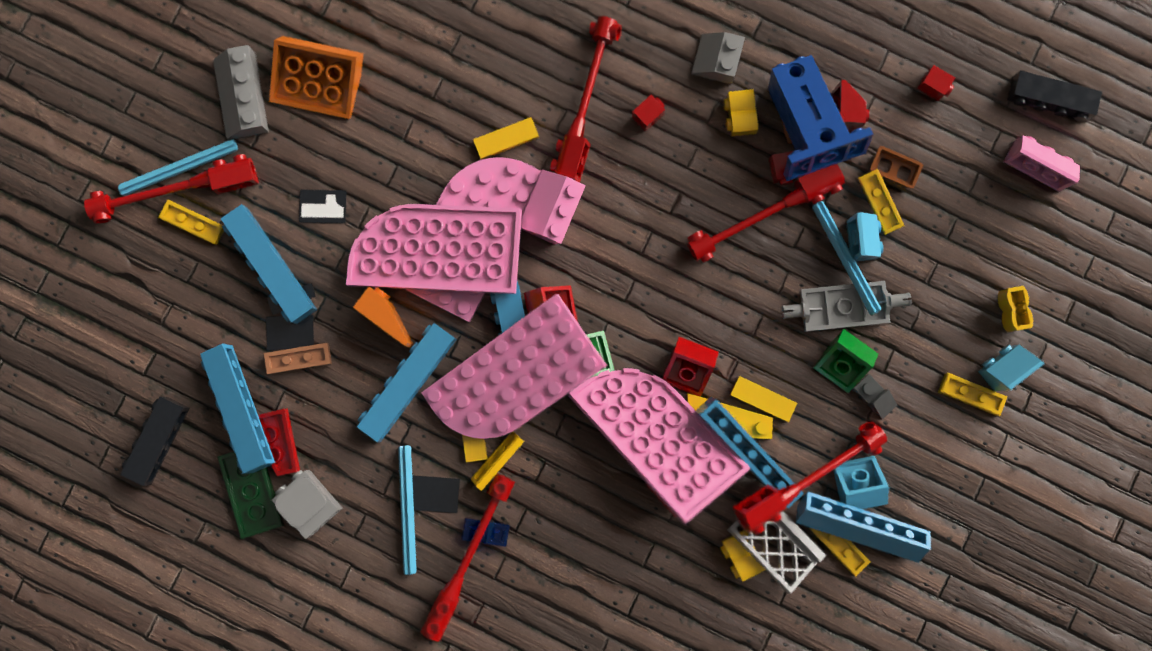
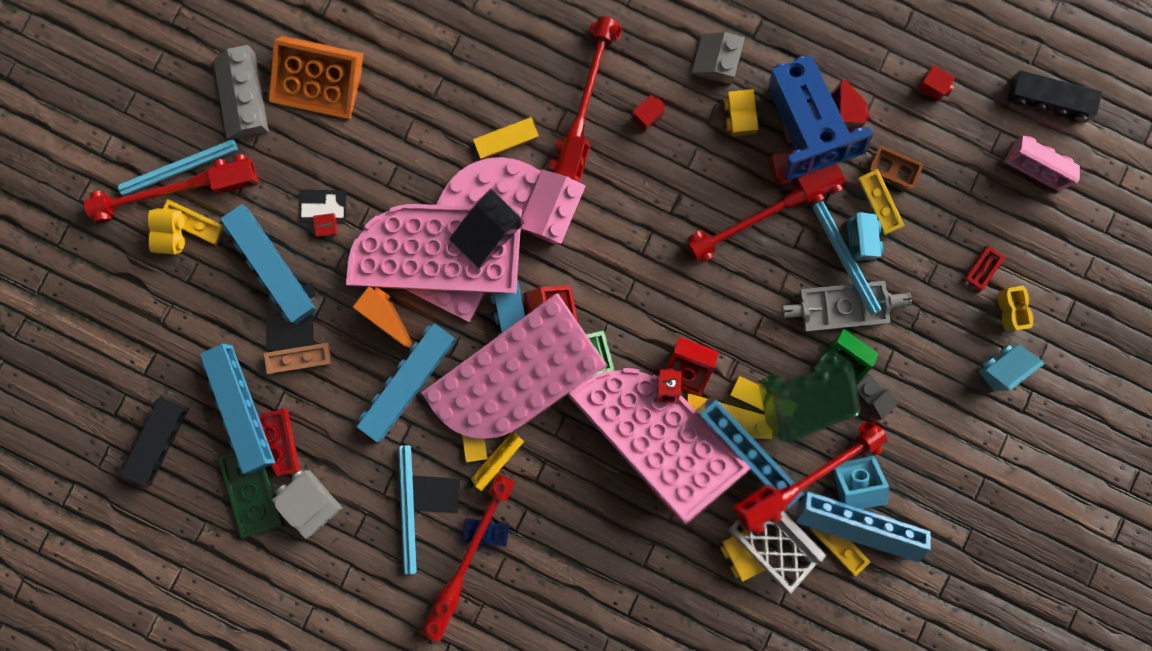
yellow tile [938,372,1007,416] -> none
none -> yellow brick [148,208,185,255]
none -> red tile [313,213,338,237]
none -> black slope [449,188,524,269]
none -> red brick [656,369,682,404]
none -> clear green windscreen [758,351,860,441]
none -> red tile [963,245,1006,292]

